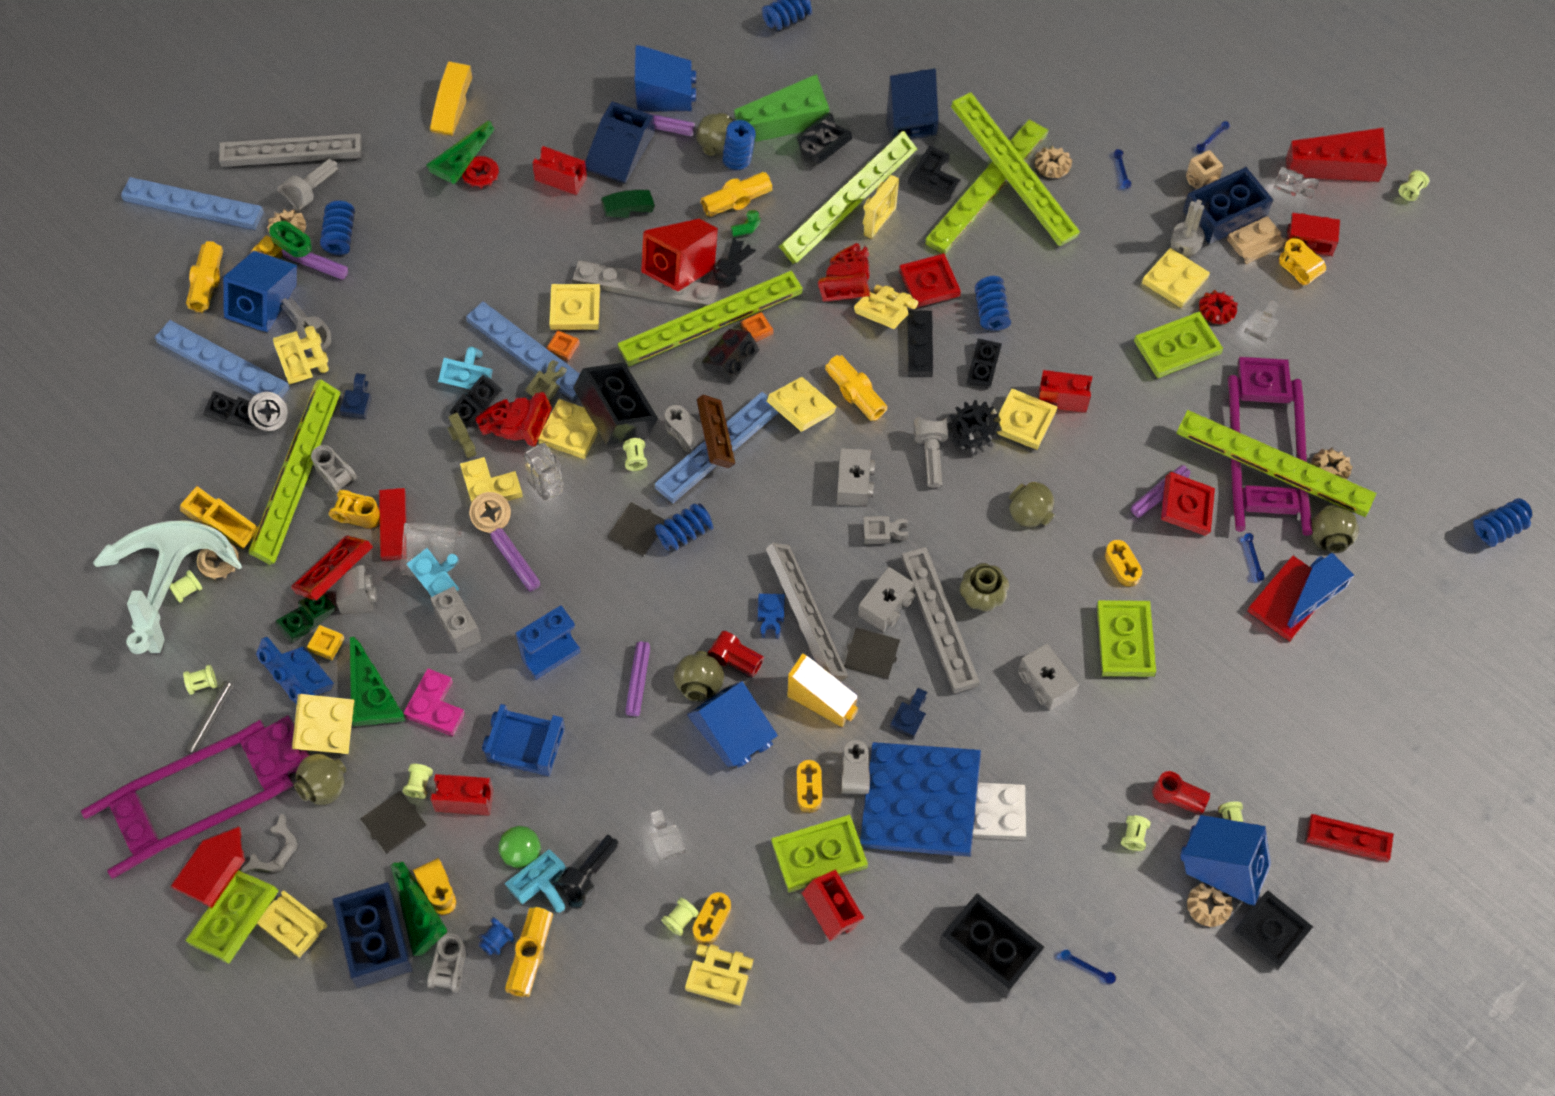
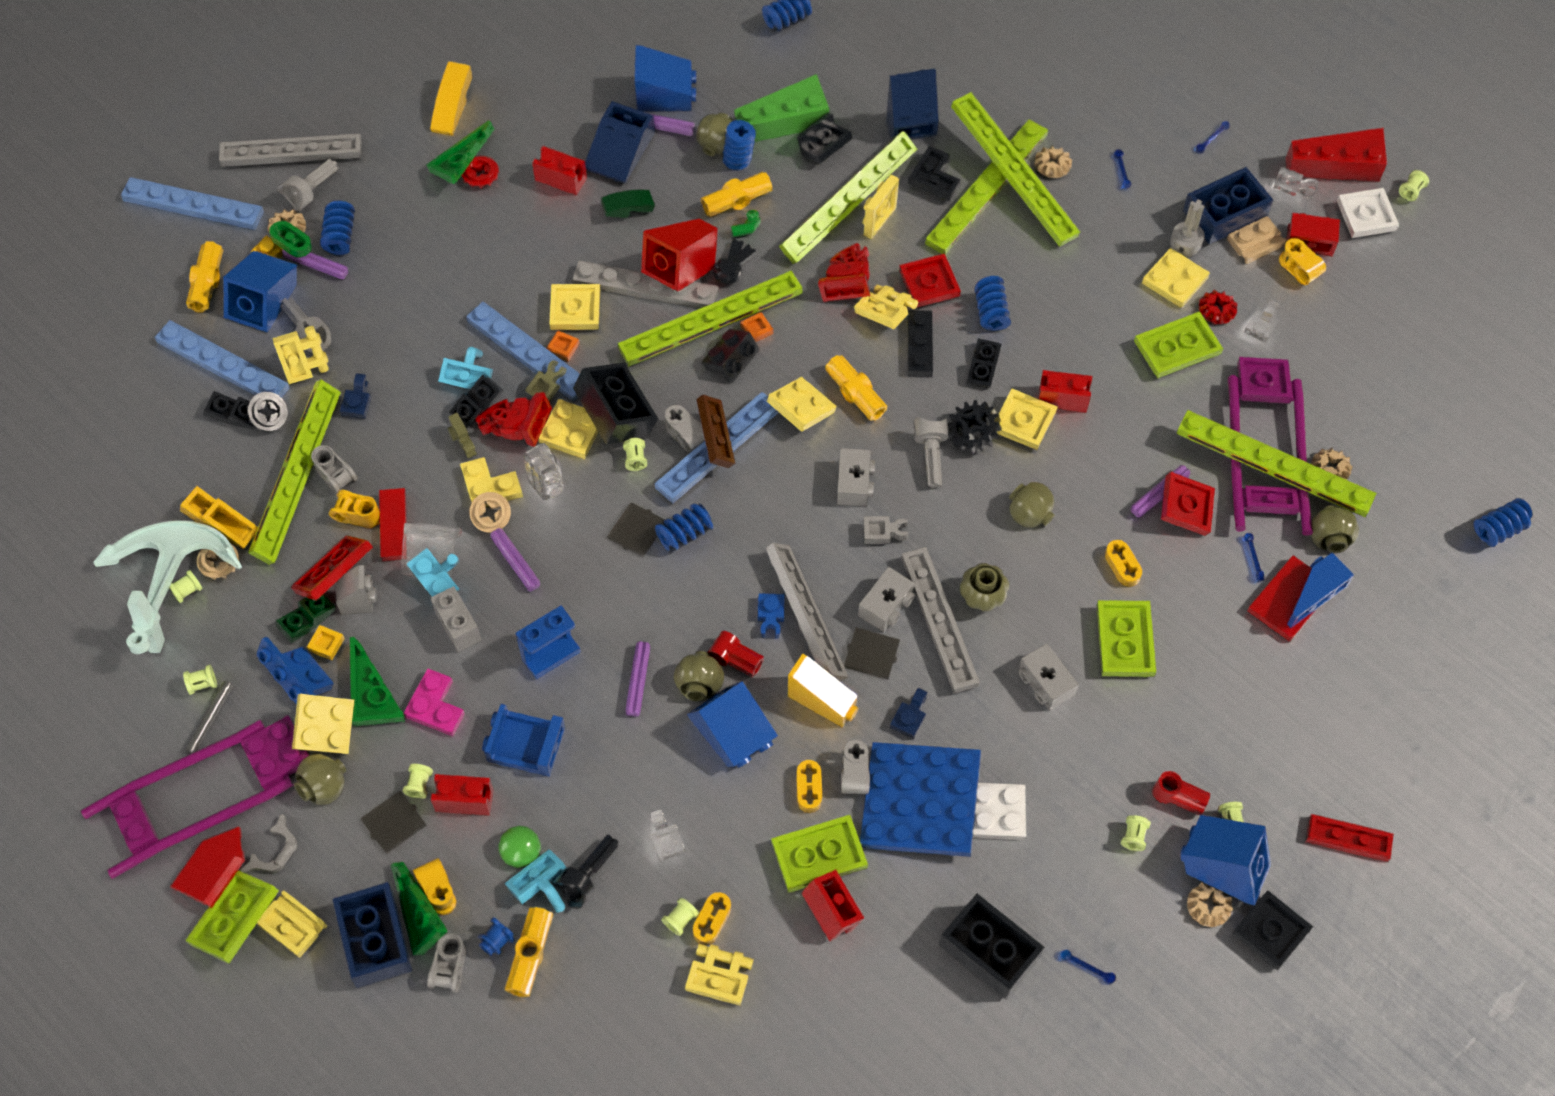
tan brick [1186,150,1223,190] -> none
none -> white plate [1337,188,1399,238]

